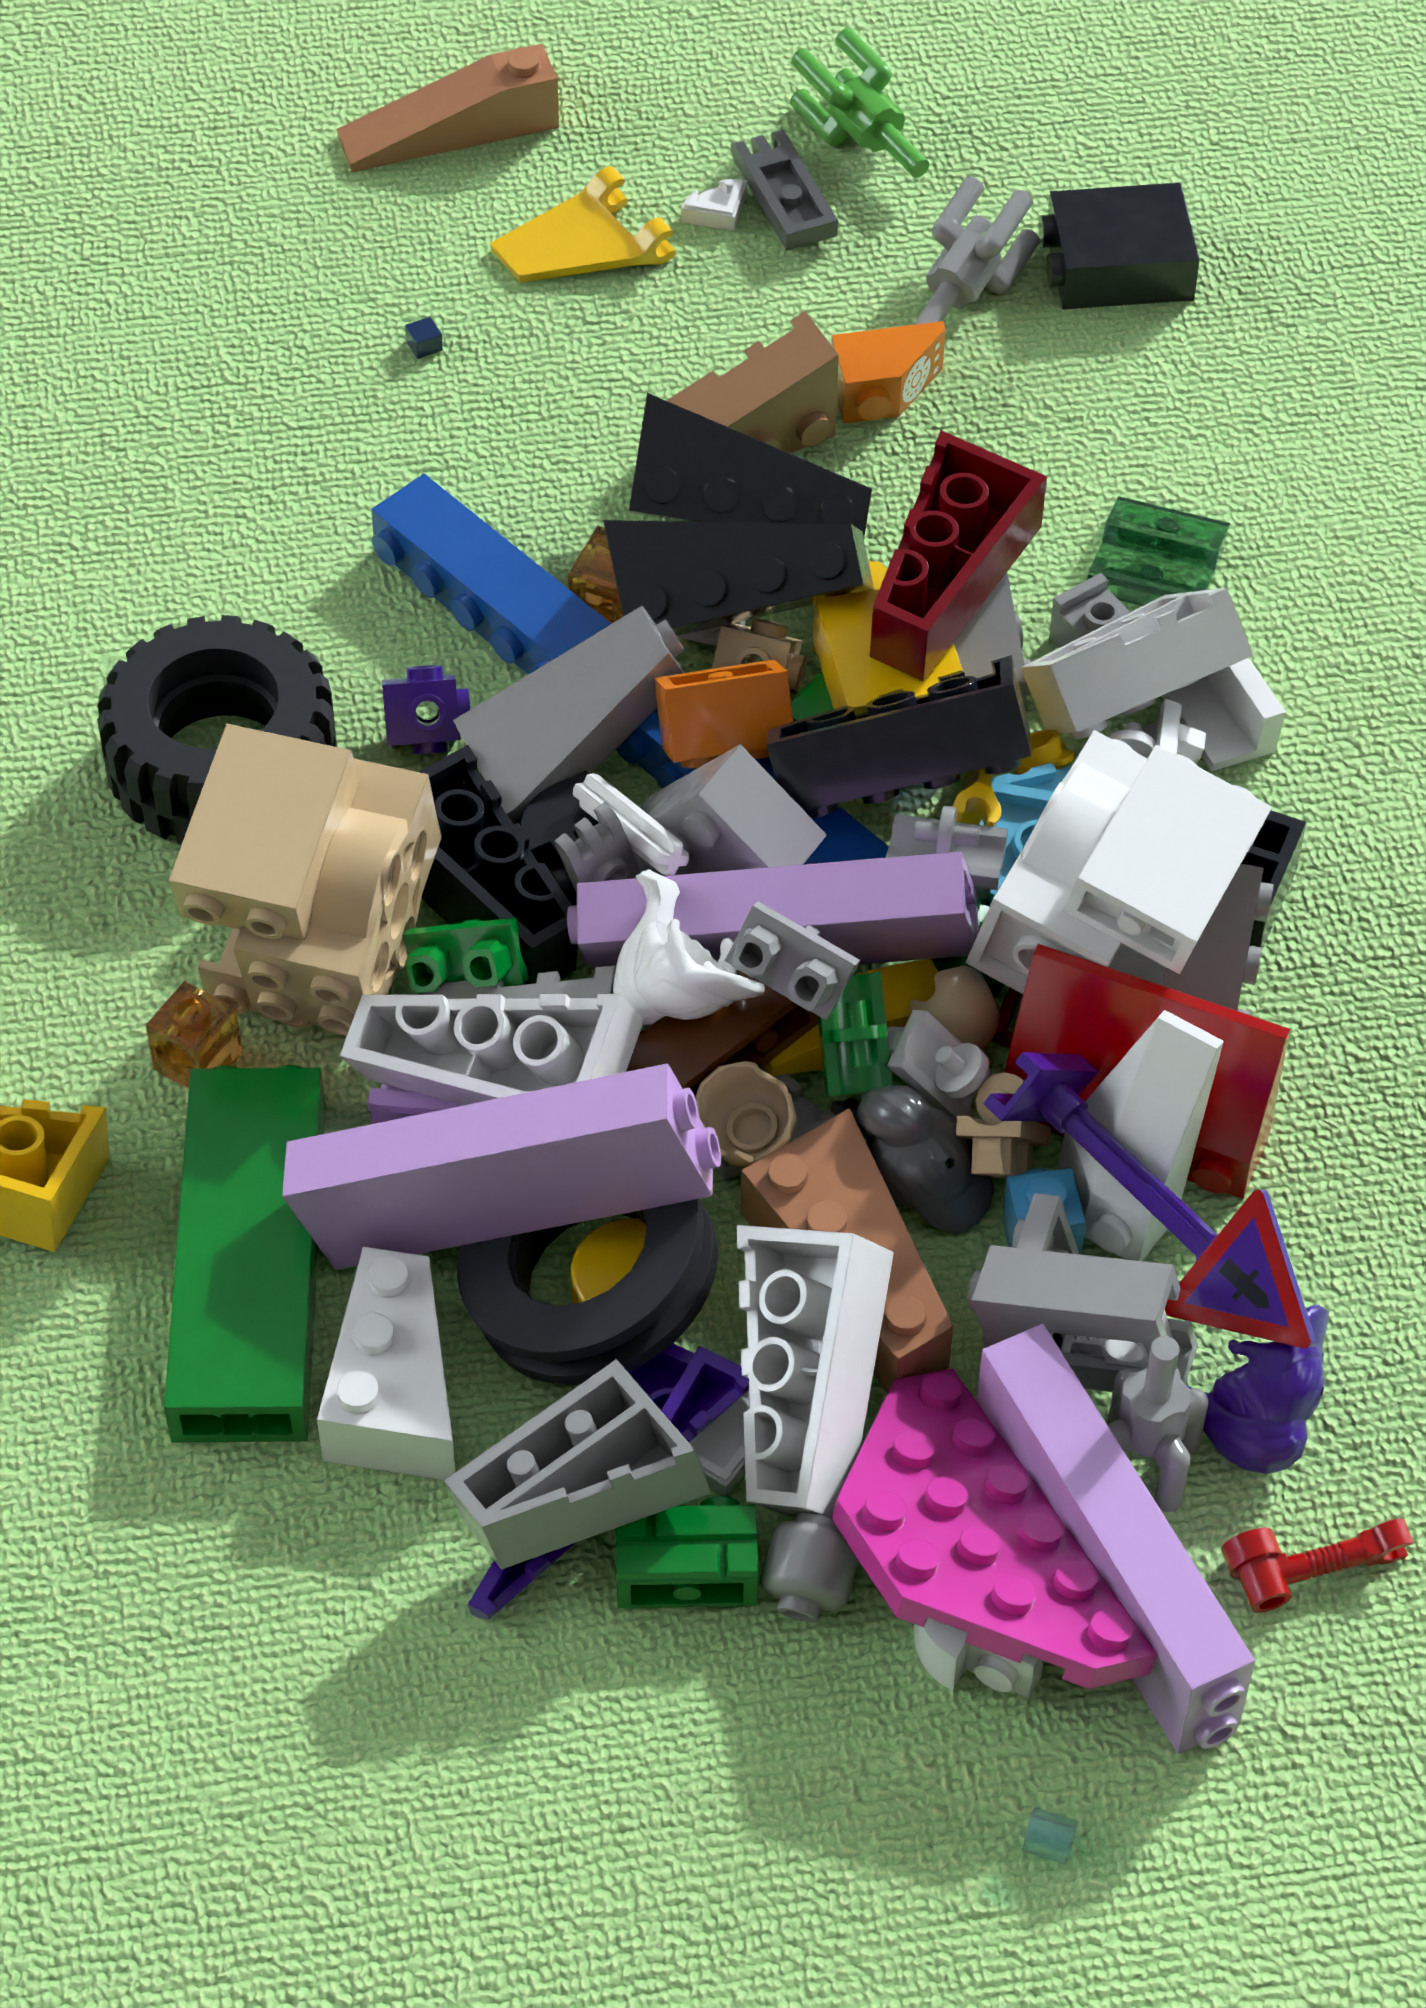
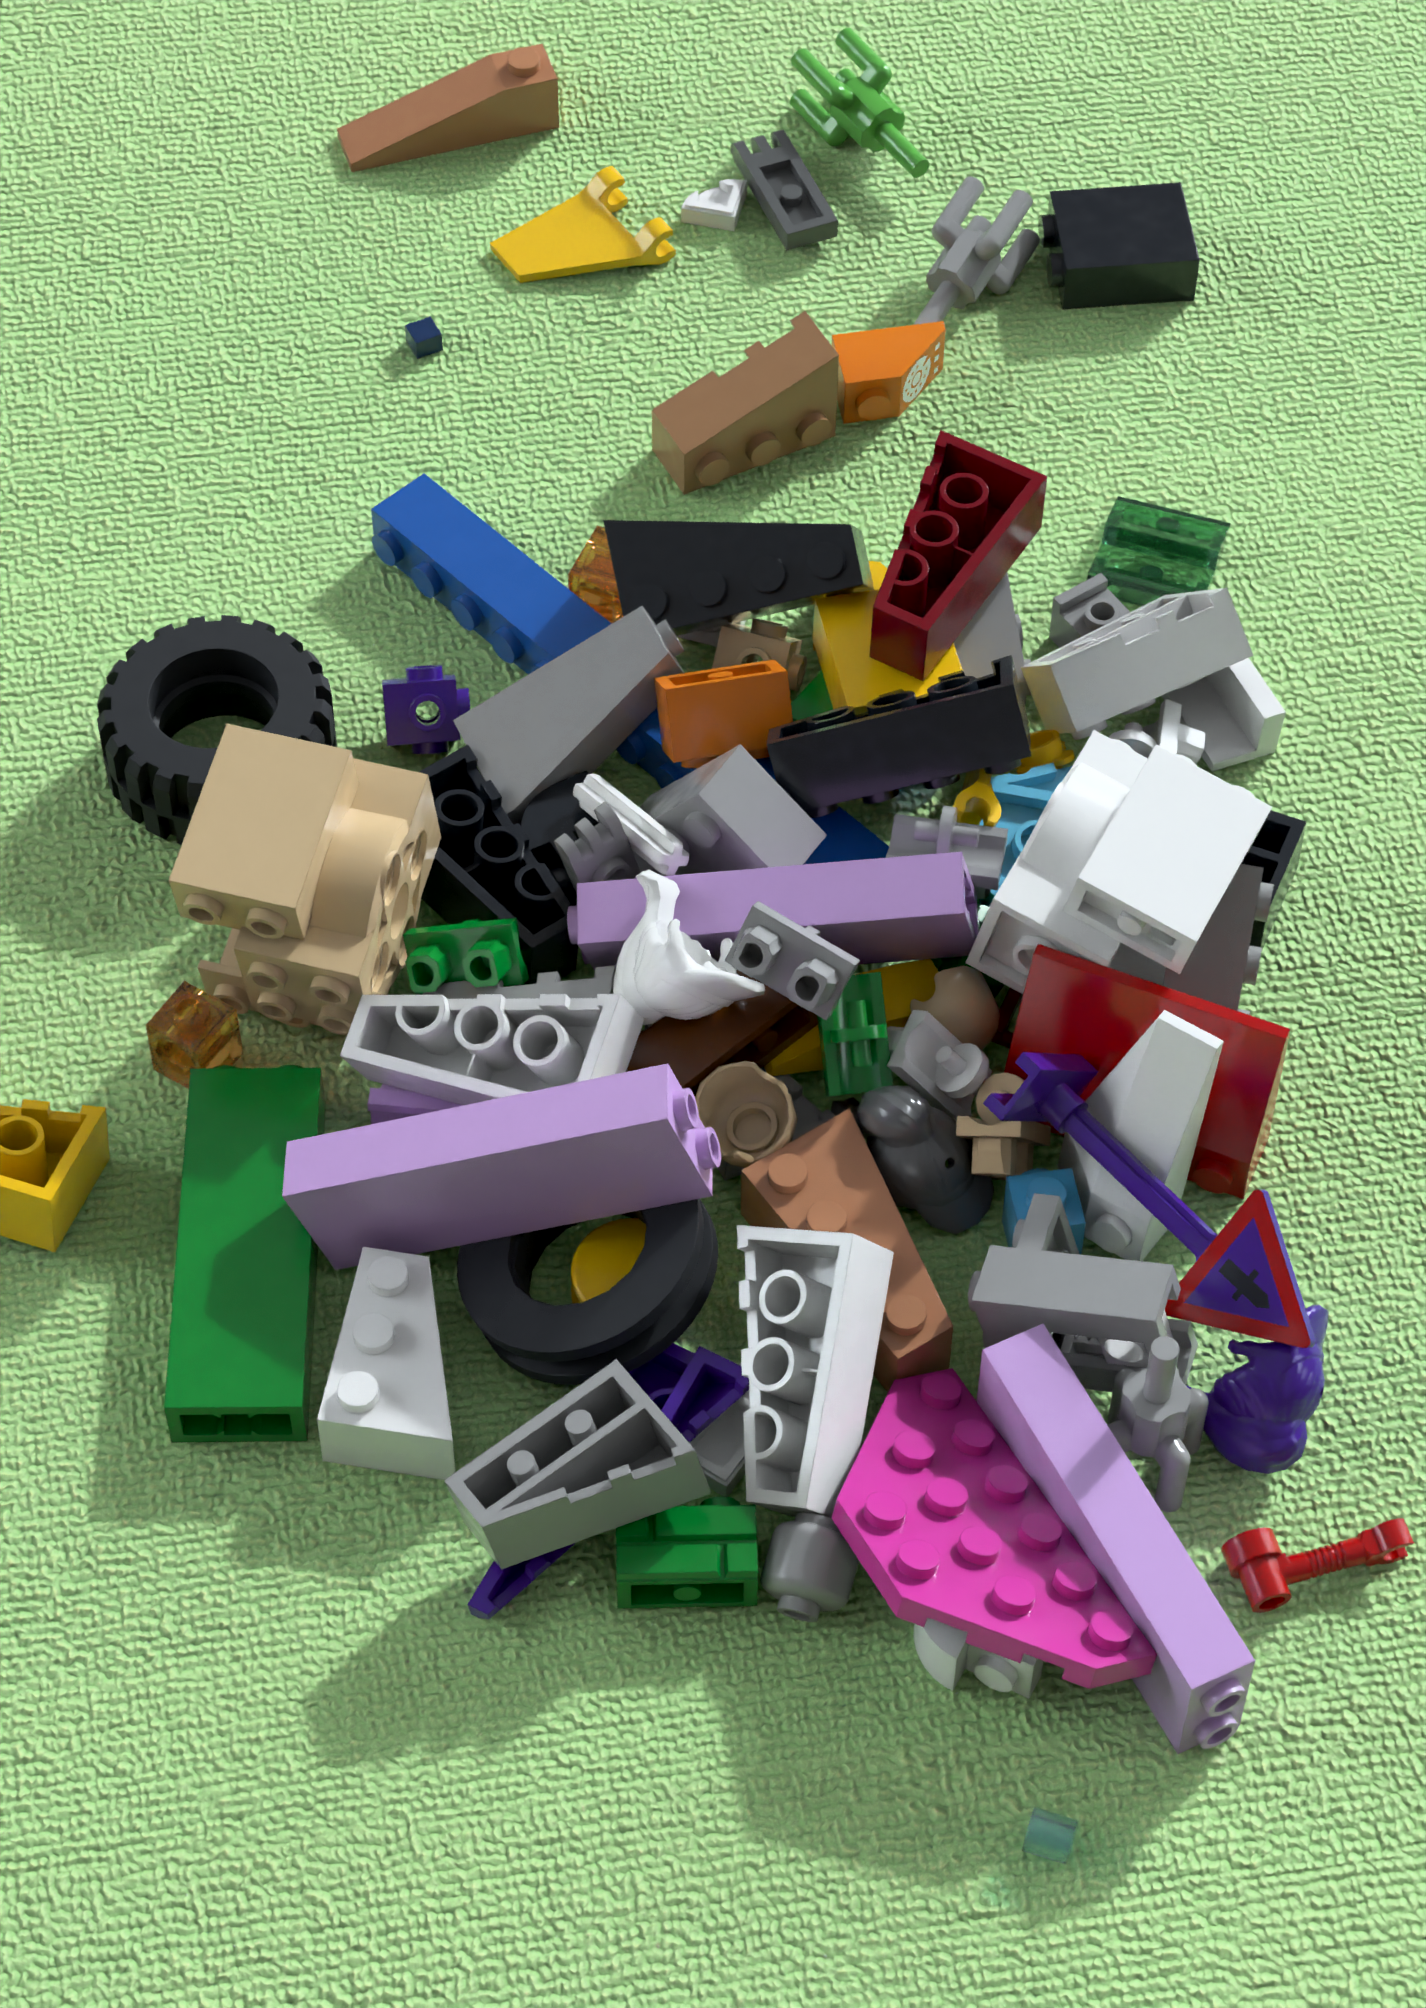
black wedge [629,393,872,538] -> none

